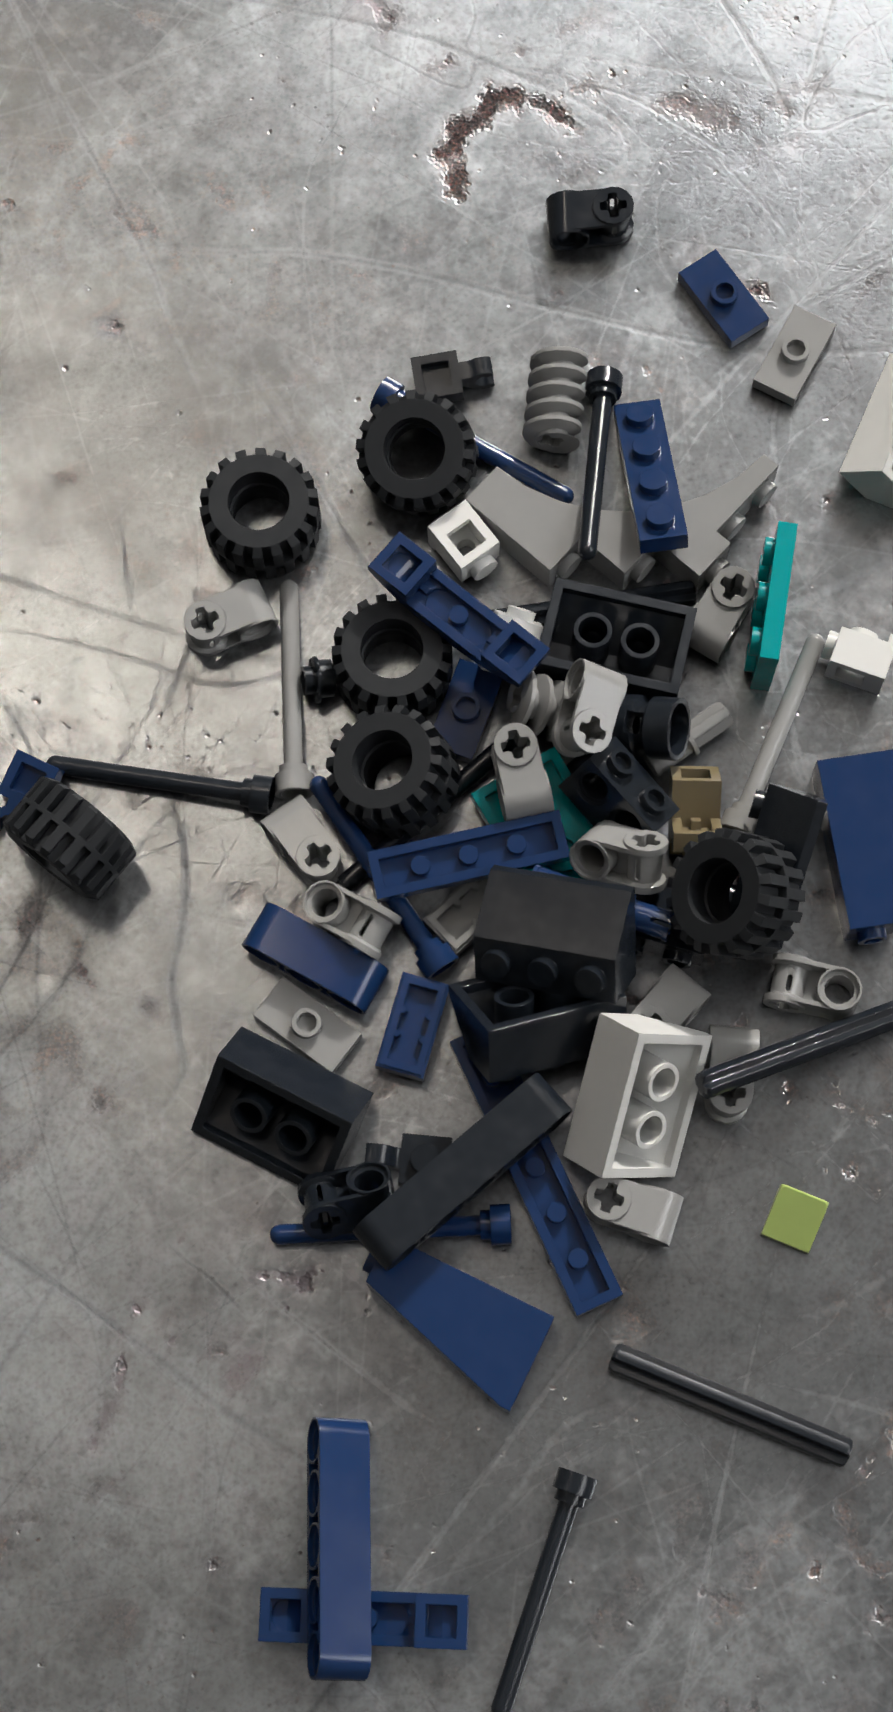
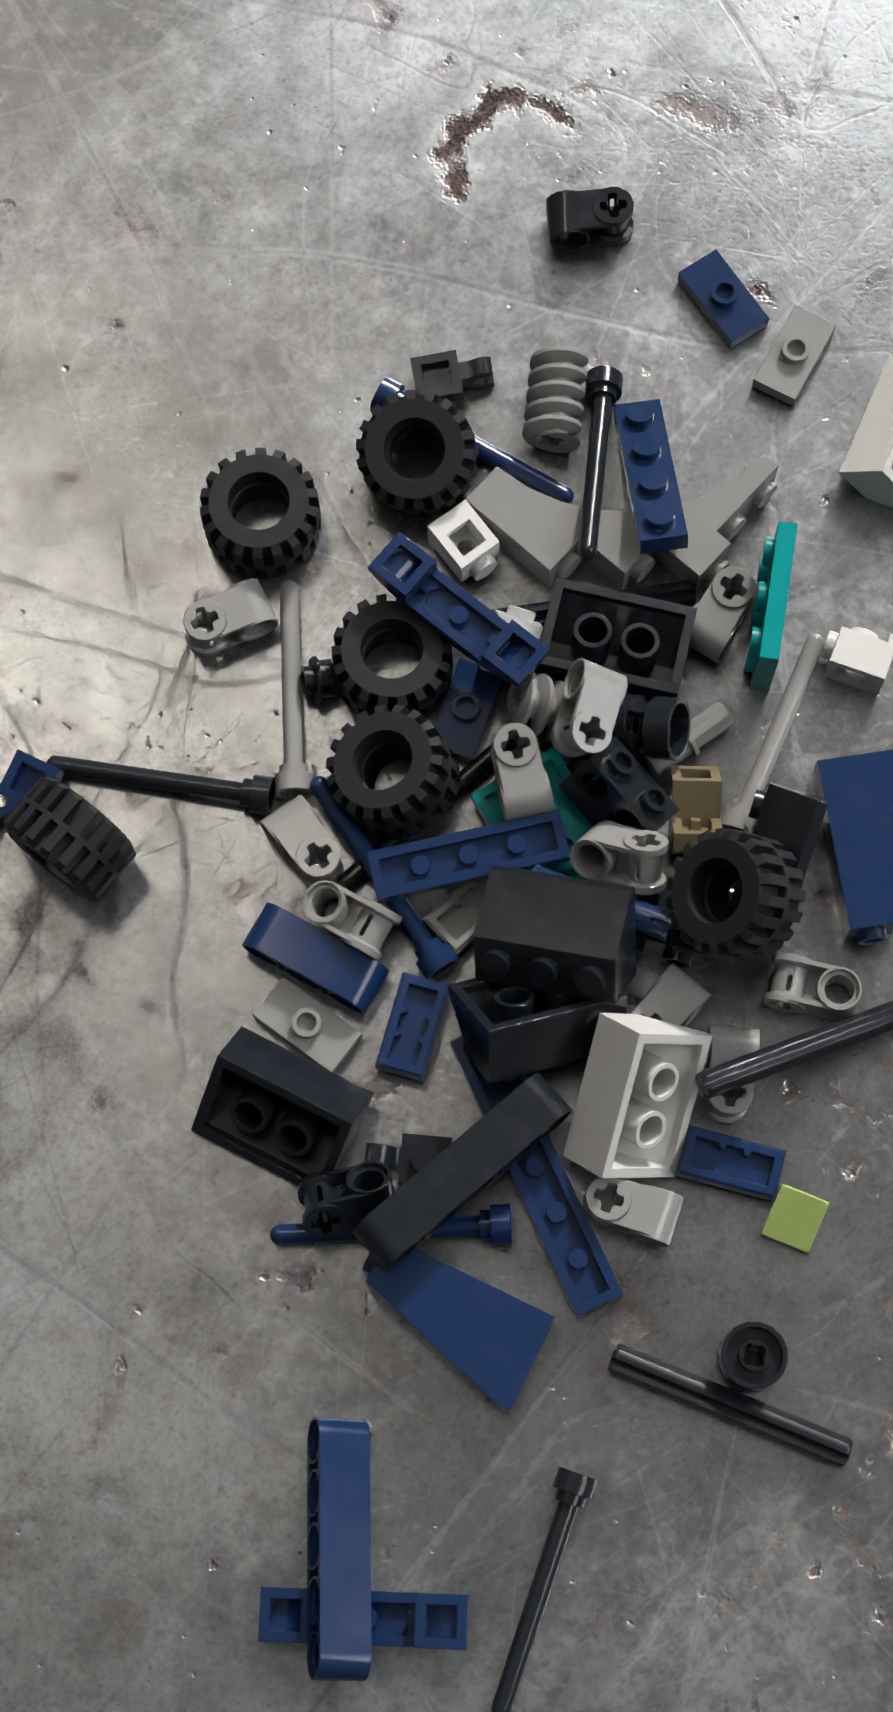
none -> dark blue plate [676,1125,786,1201]
none -> black wheel [715,1322,788,1394]

